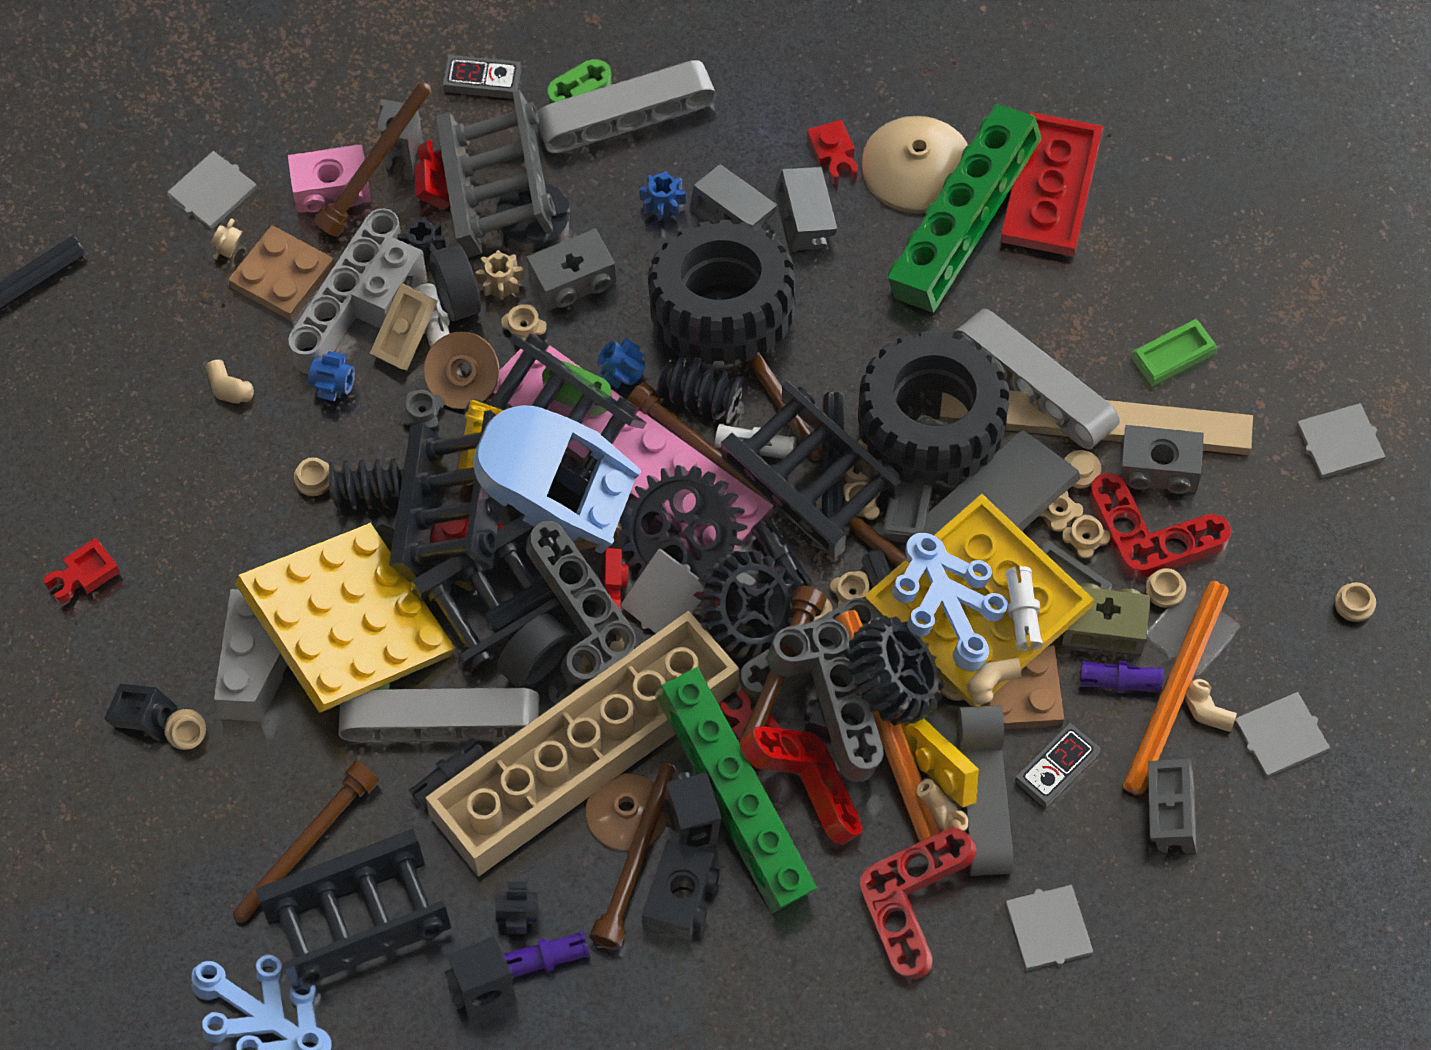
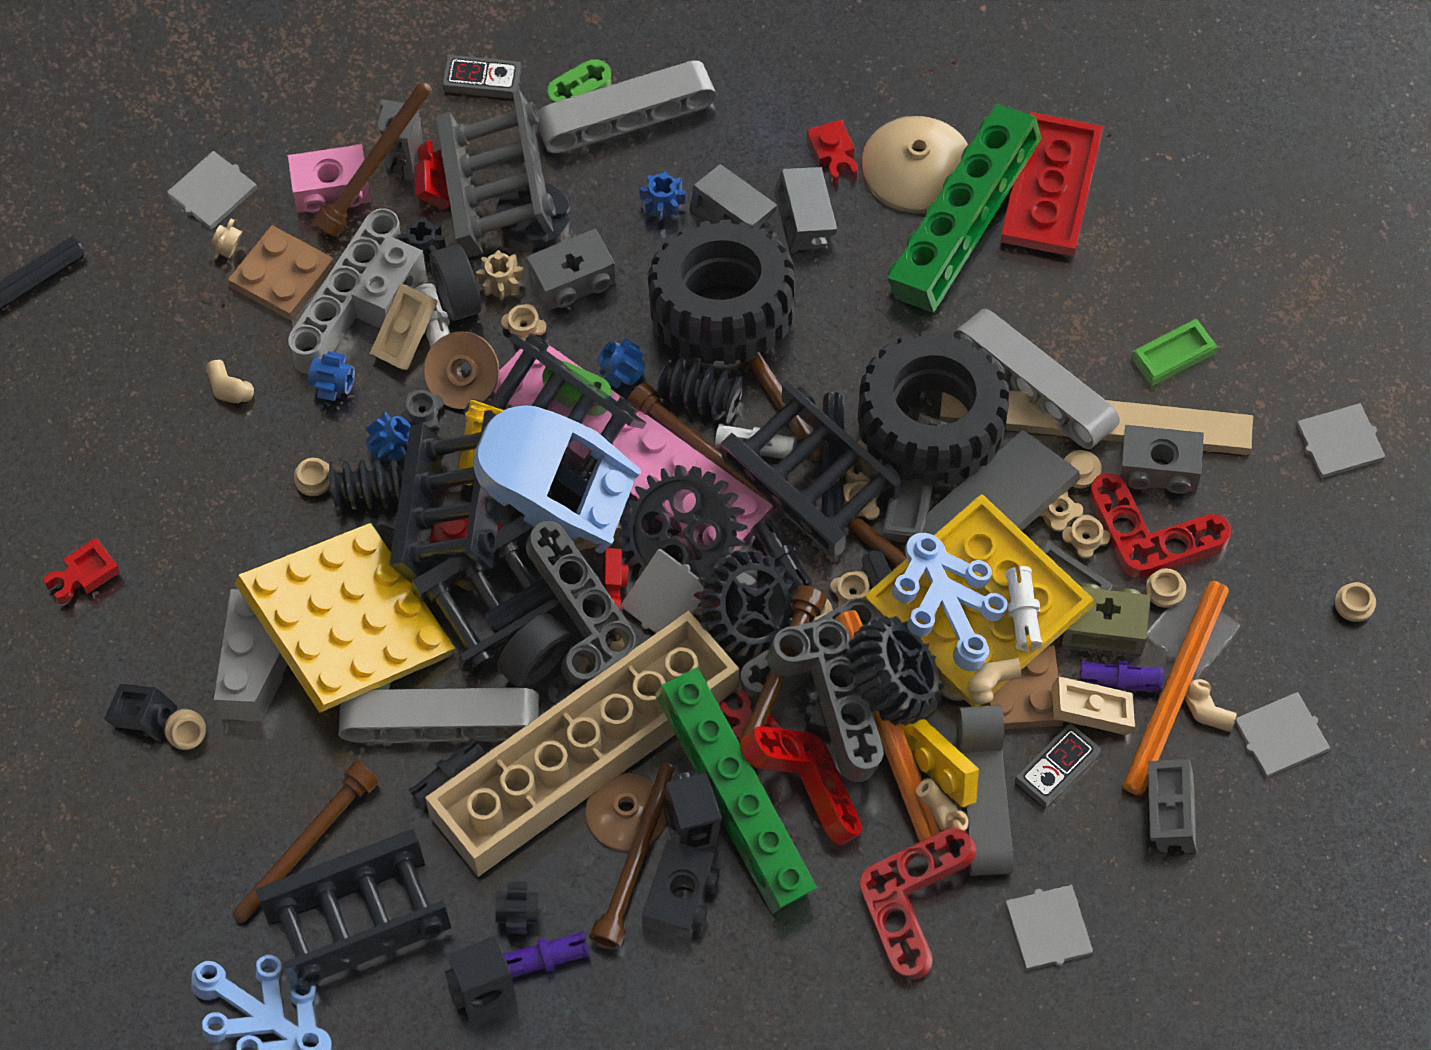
none -> blue gear [365,413,411,462]
none -> tan plate [1052,676,1135,735]

